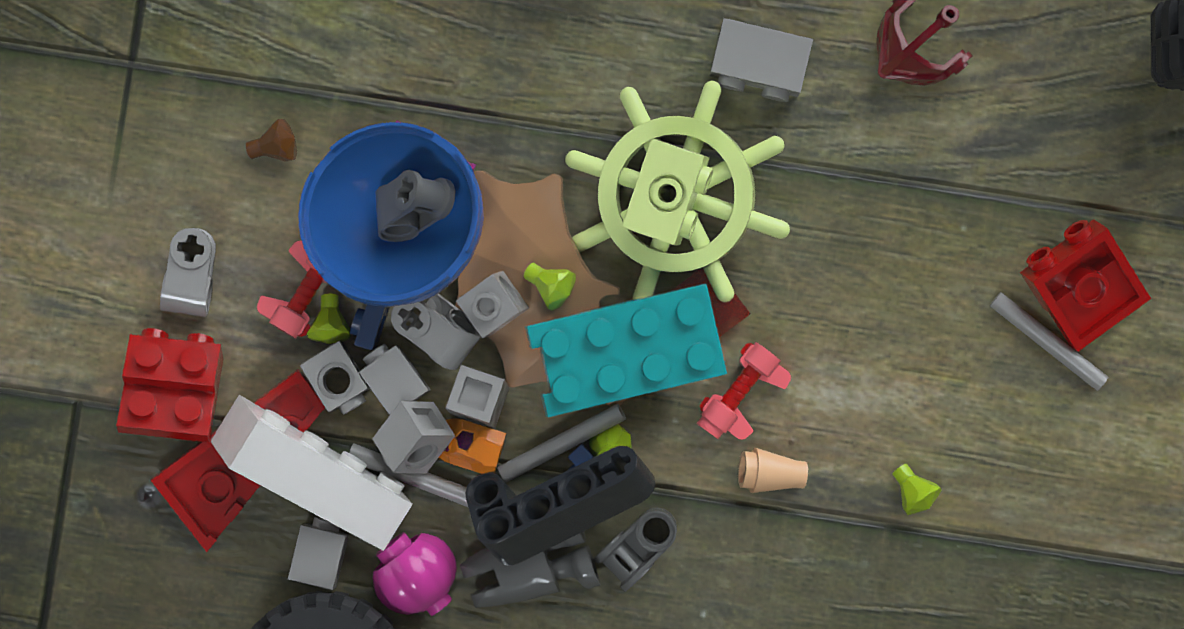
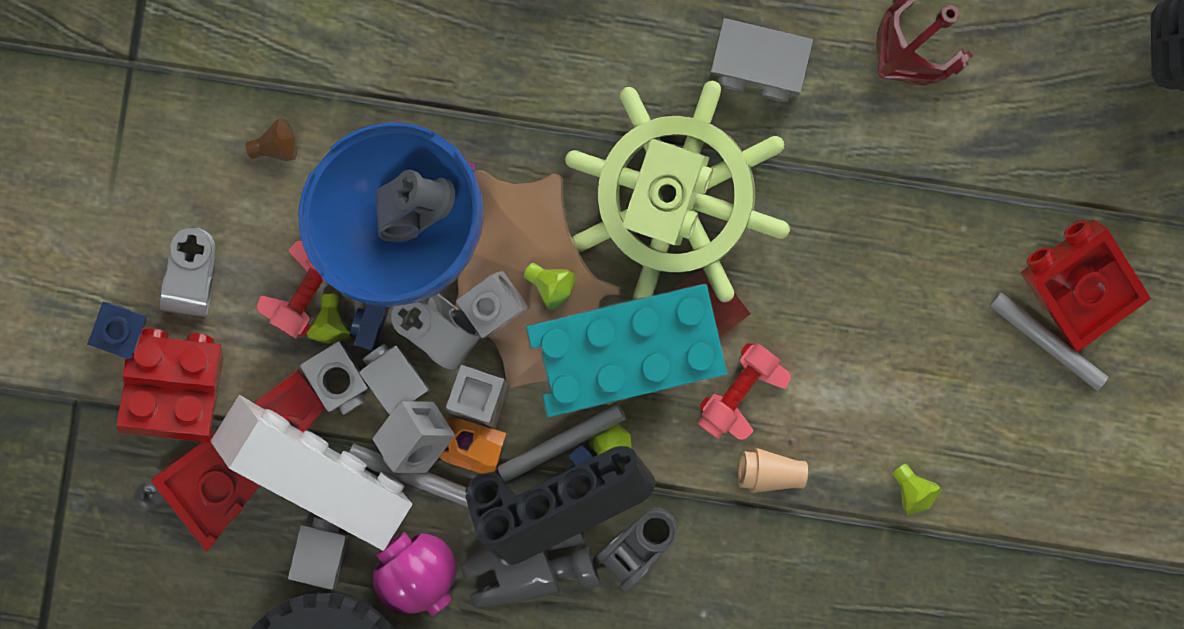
none -> dark blue bracket [87,301,147,359]

